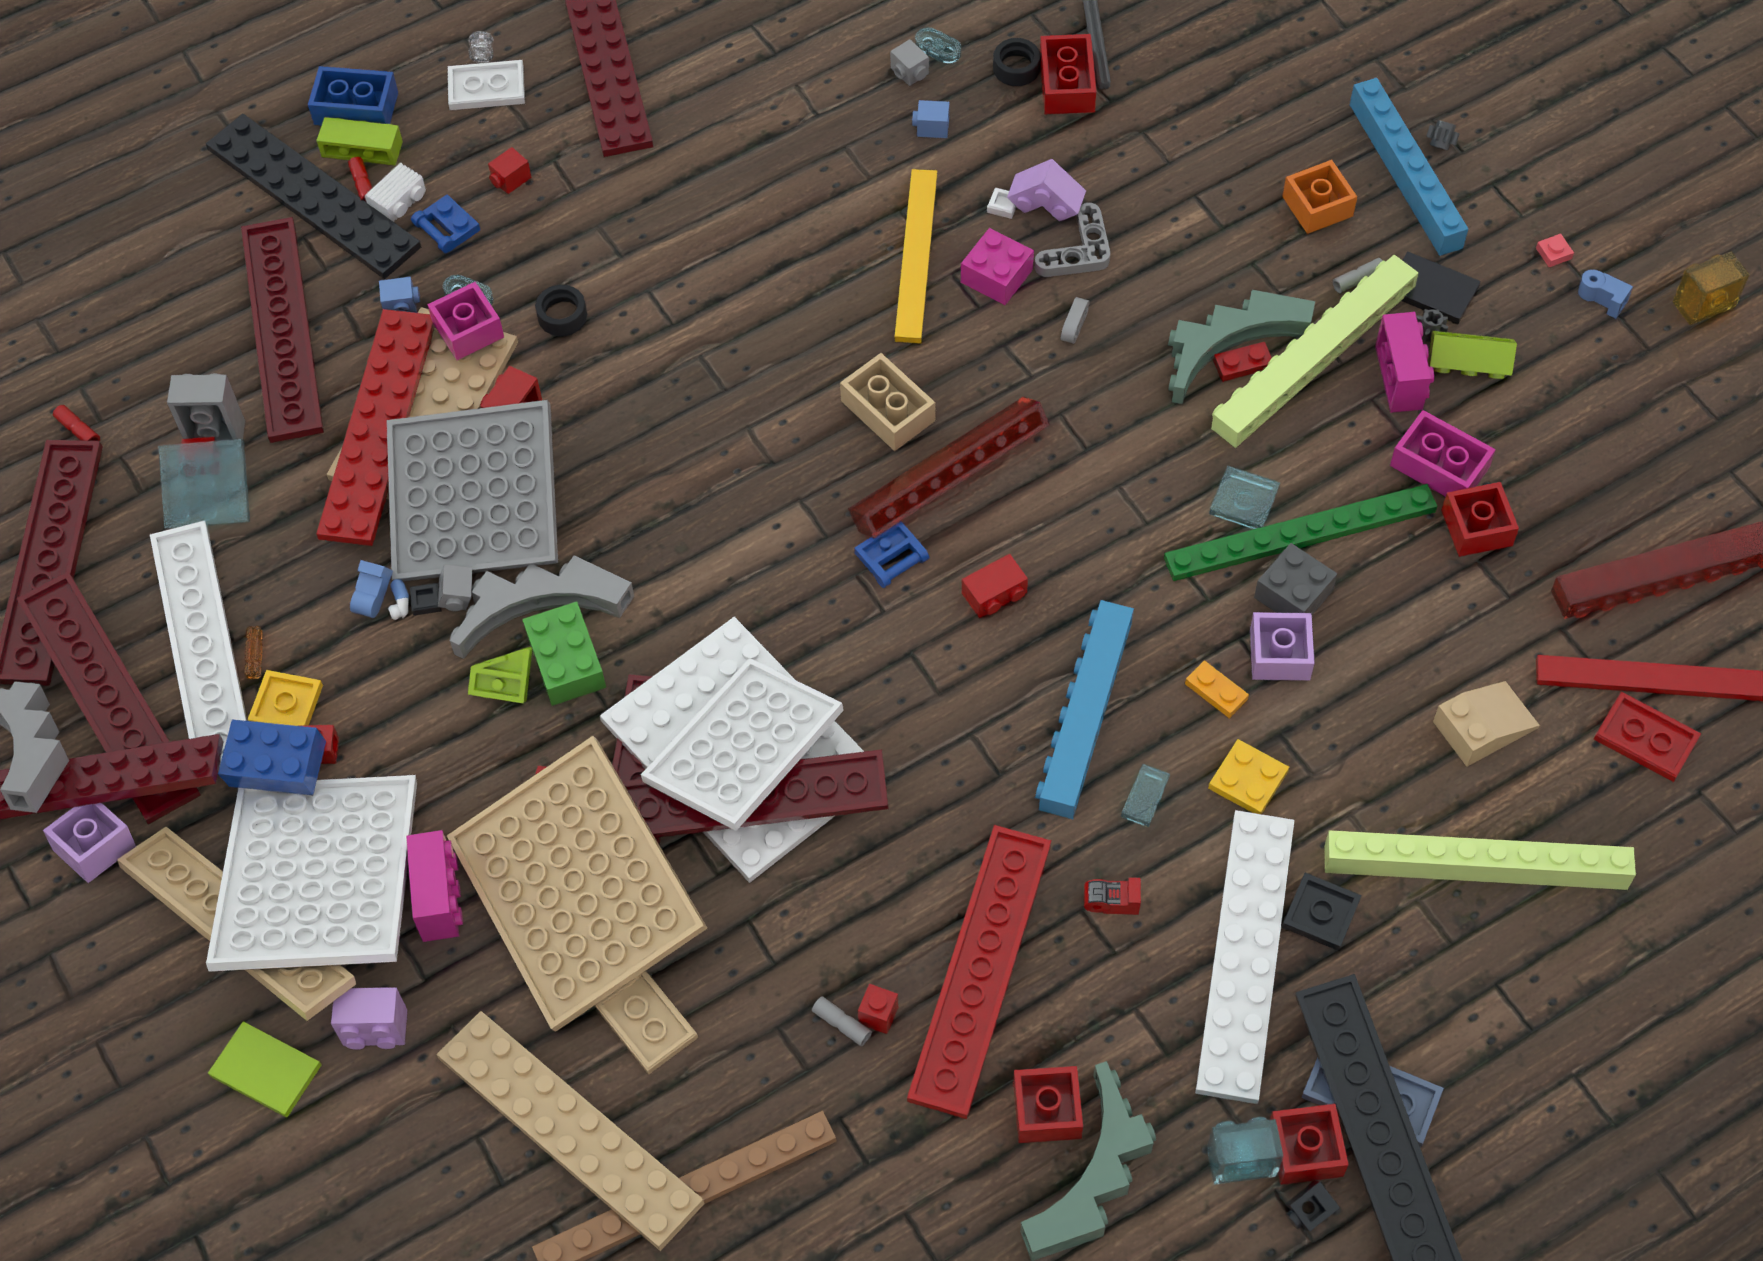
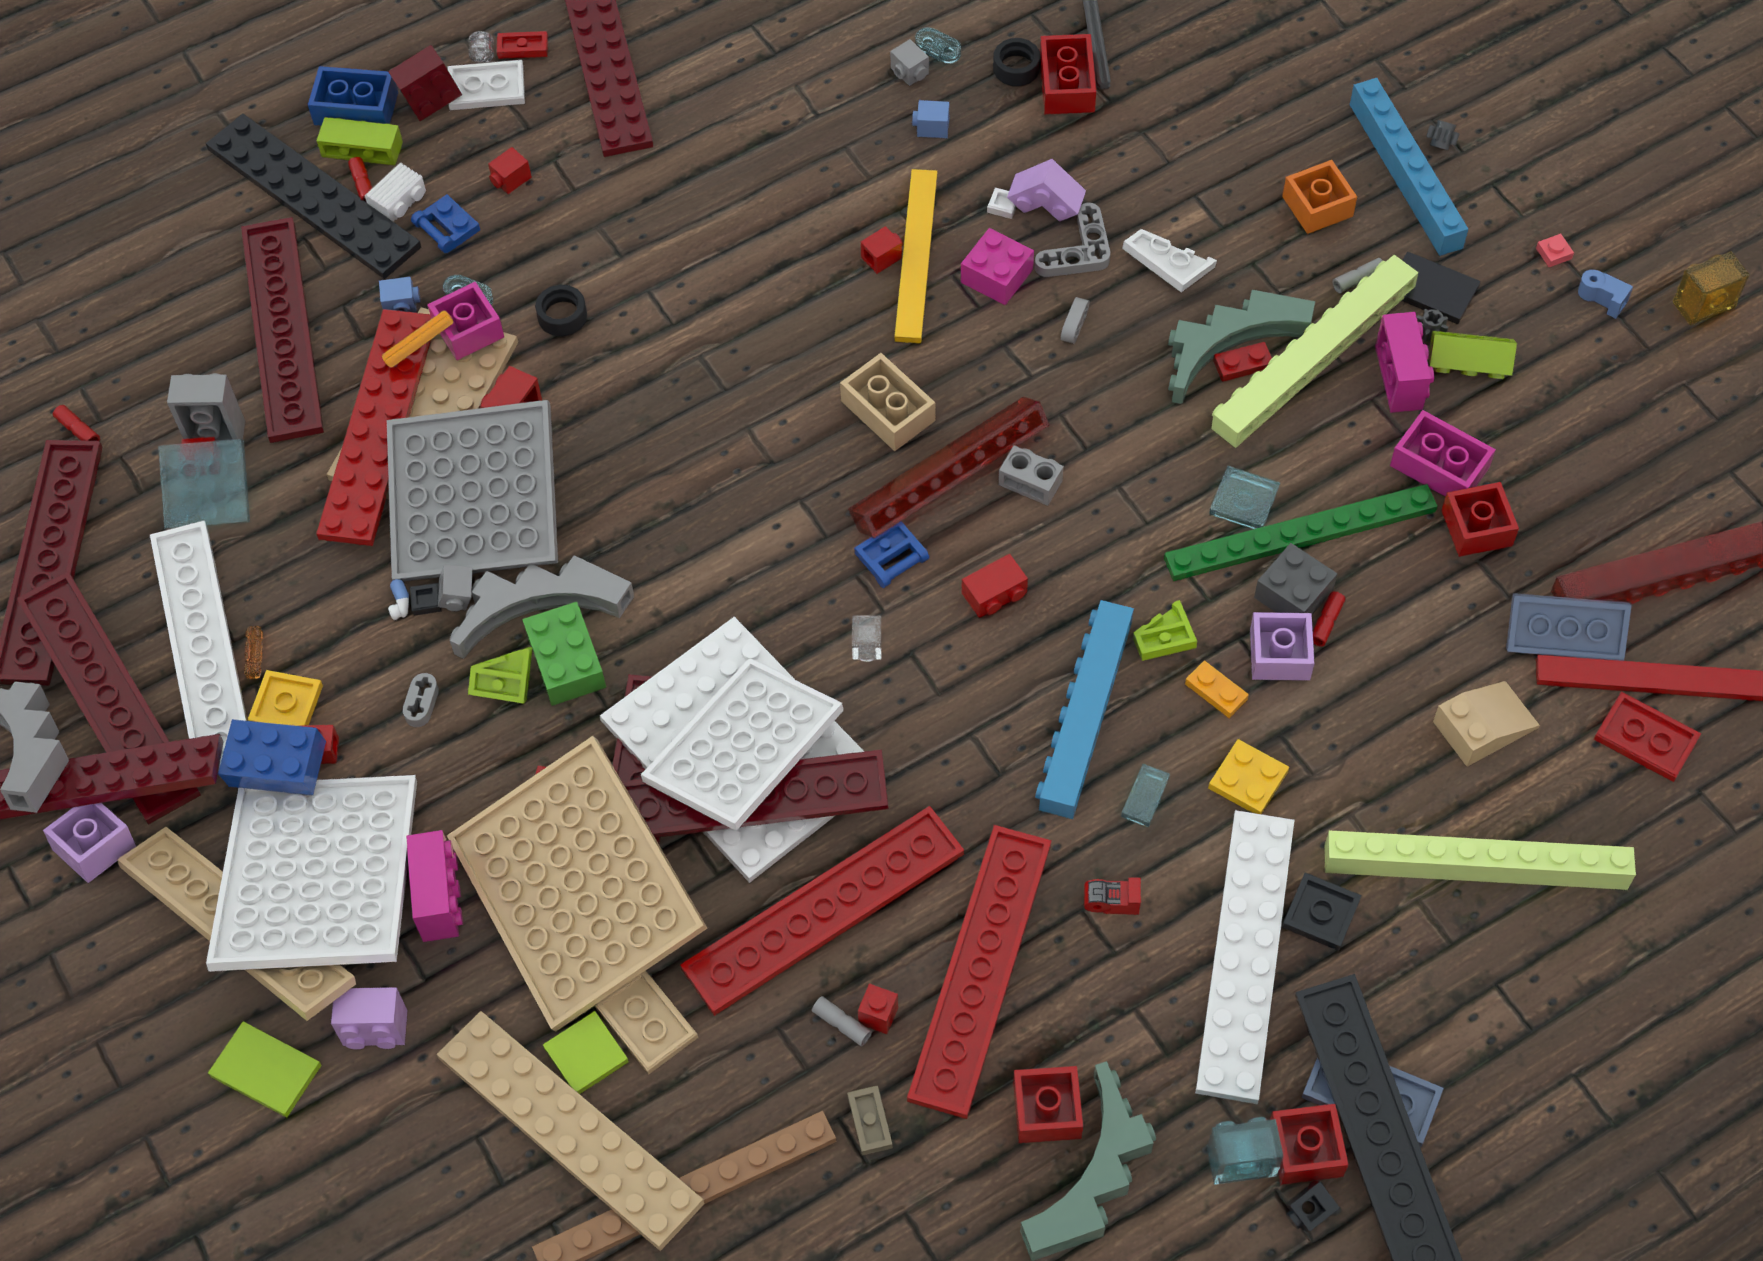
medium blue leg [350,560,393,618] -> none
none -> light orange axle [382,311,453,367]
none -> dark red brick [388,45,462,121]
none -> light grey beam [403,673,439,727]
none -> red plate [497,31,548,59]
none -> lime tile [543,1011,629,1094]
none -> red plate [680,806,964,1016]
none -> dark tan plate [847,1085,893,1156]
none -> clear brick [852,616,882,662]
none -> red brick [861,226,903,274]
none -> light grey brick [999,446,1064,506]
none -> white wing [1122,229,1217,292]
none -> lime wing [1133,600,1197,661]
none -> red piece [1312,591,1346,647]
none -> sand blue plate [1506,593,1632,661]

